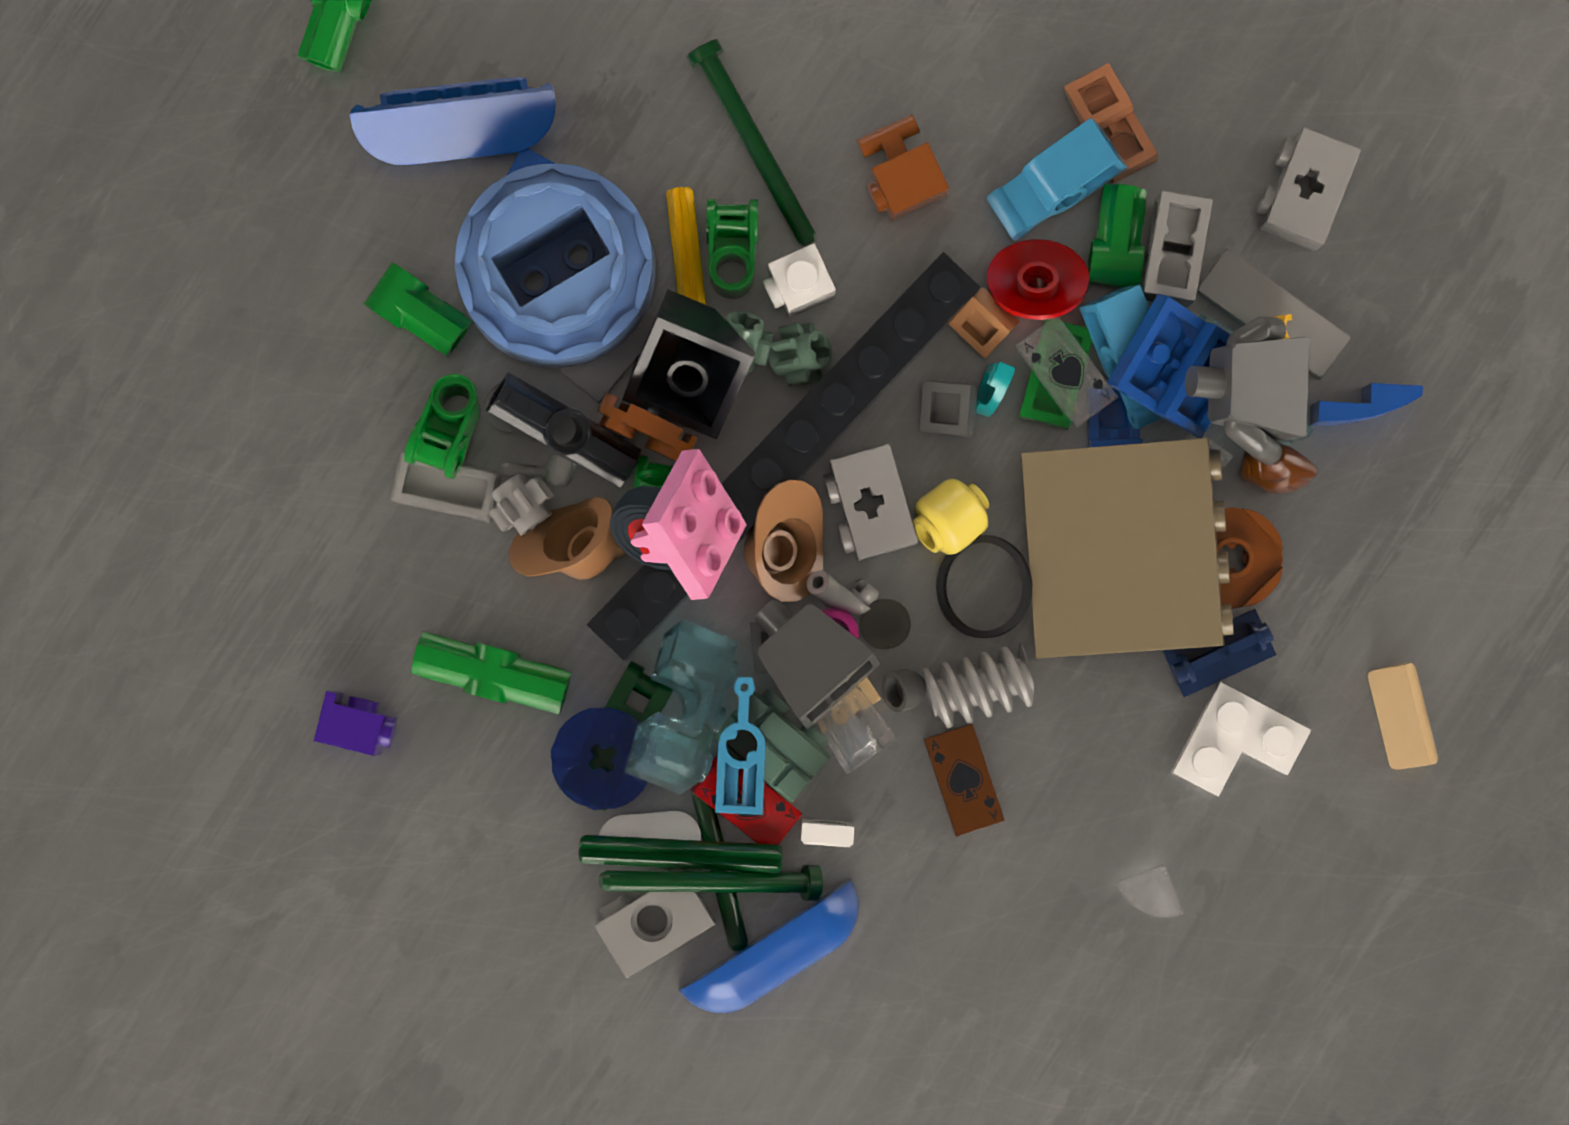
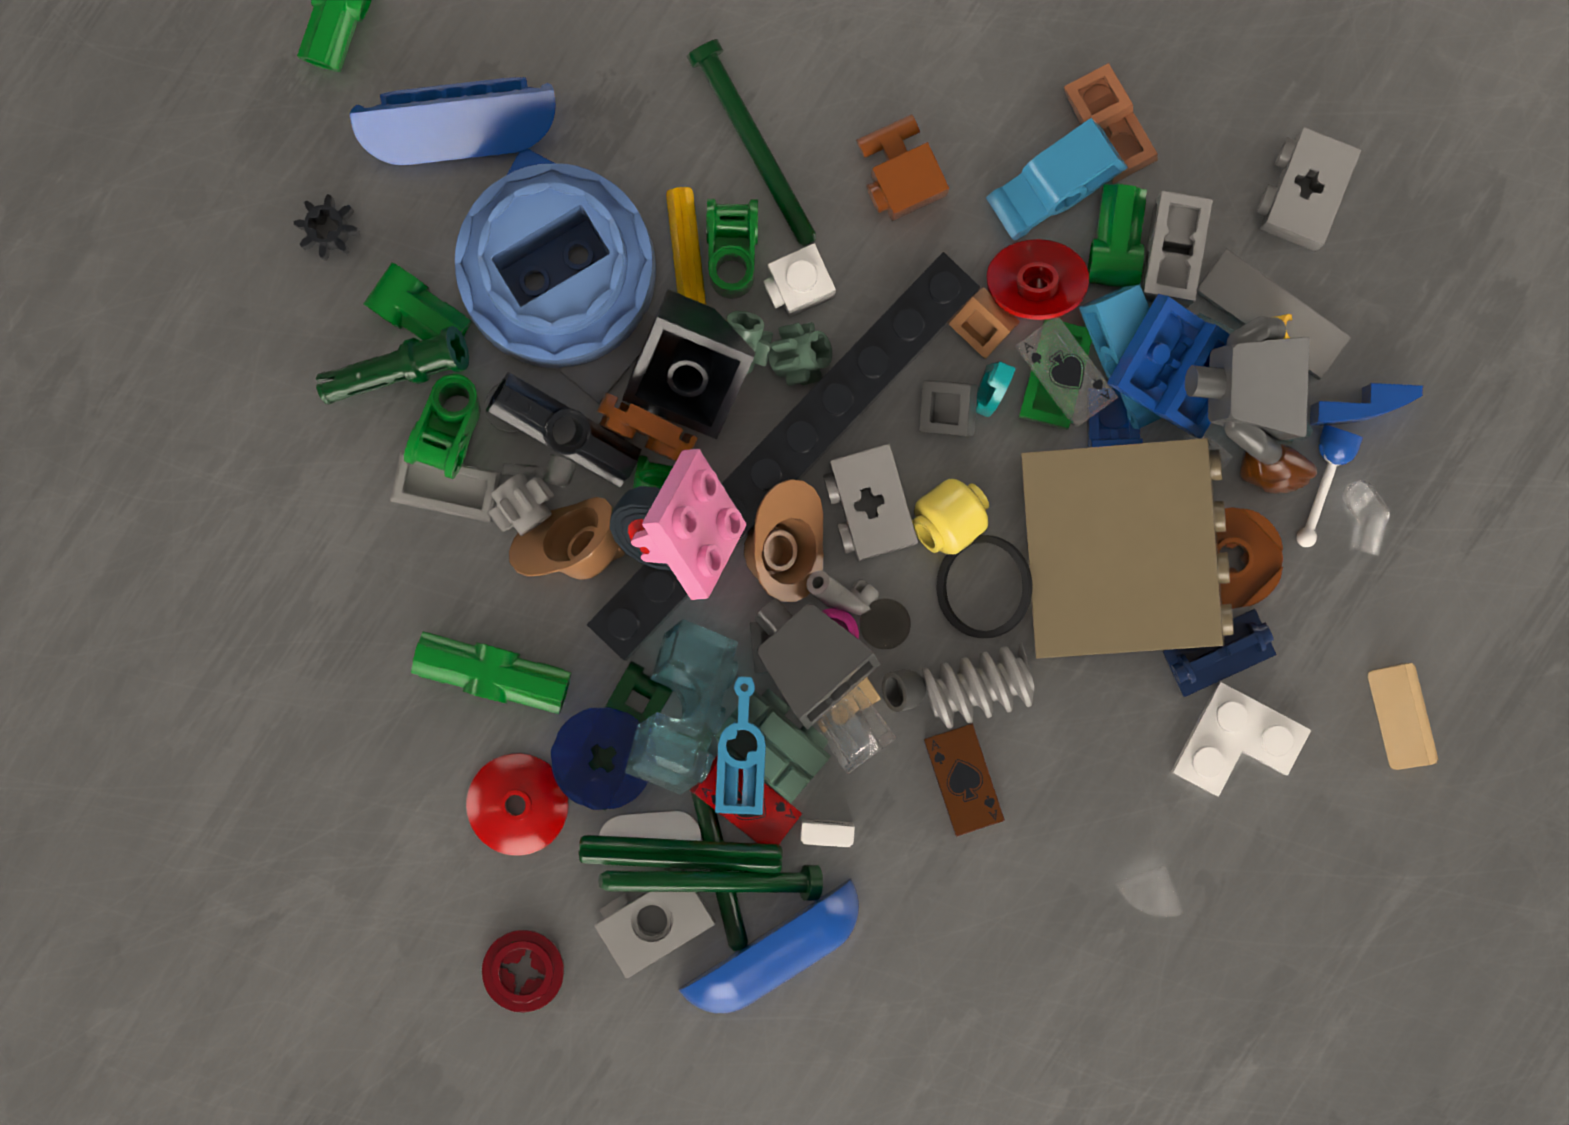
dark purple brick [314,691,397,756] -> none
none -> black gear [293,194,360,261]
none -> dark green pin [316,326,469,405]
none -> red dish [466,753,569,856]
none -> dark red gear [482,930,564,1013]
none -> hinge [1296,424,1363,547]
none -> clear arm [1342,481,1390,556]

